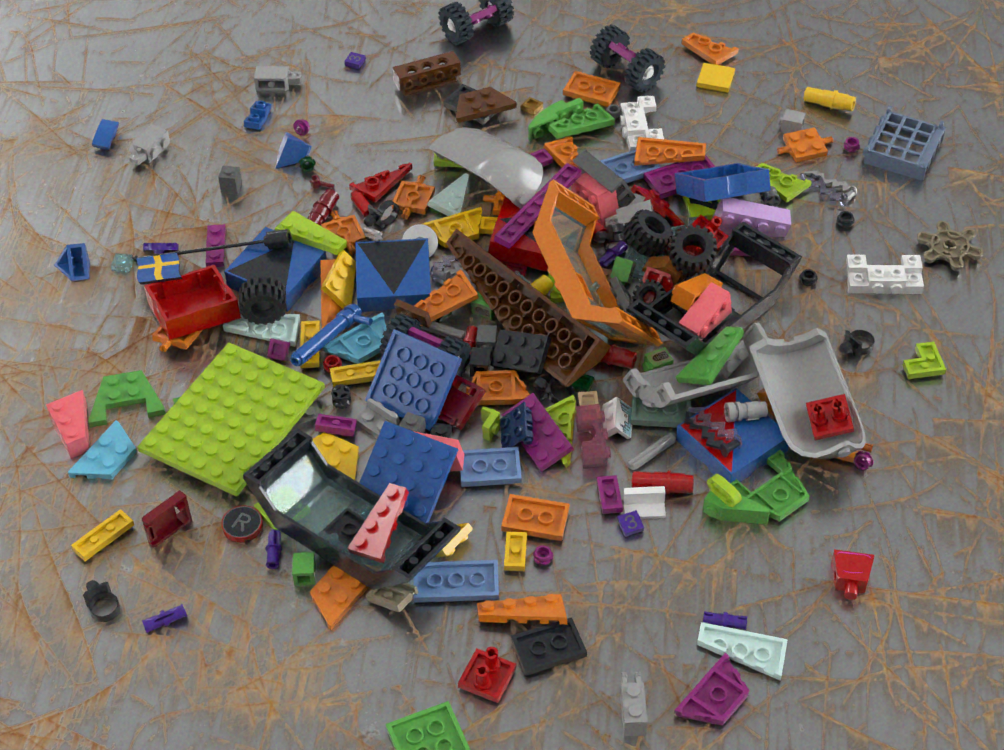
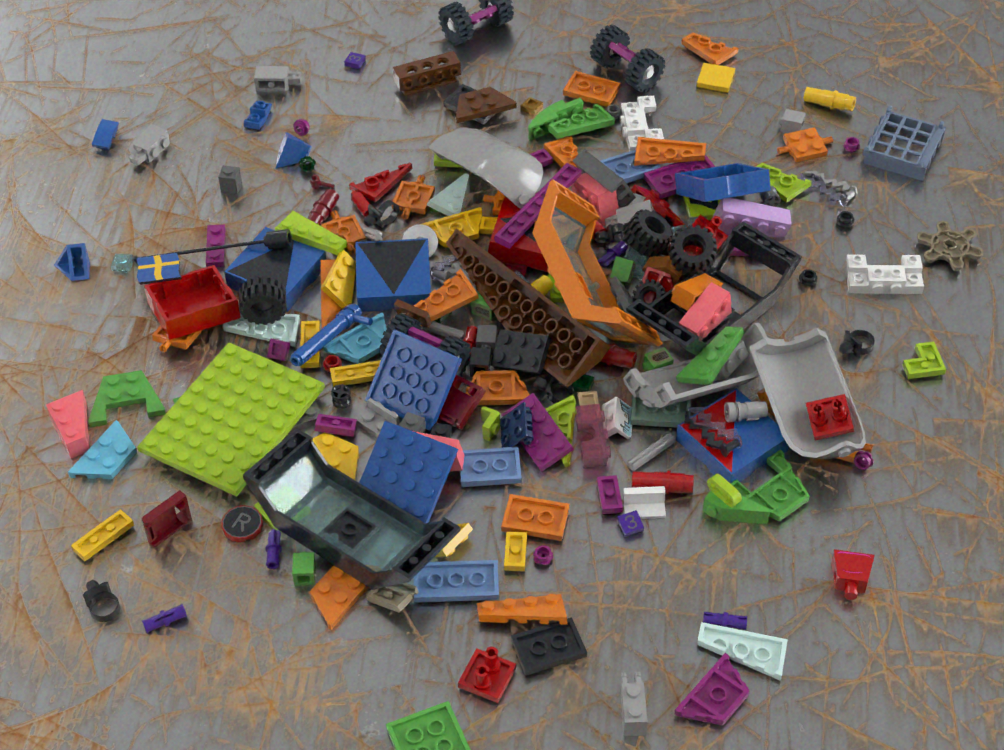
dark purple plate [143,243,179,254] -> none
wing [347,483,409,564] -> none

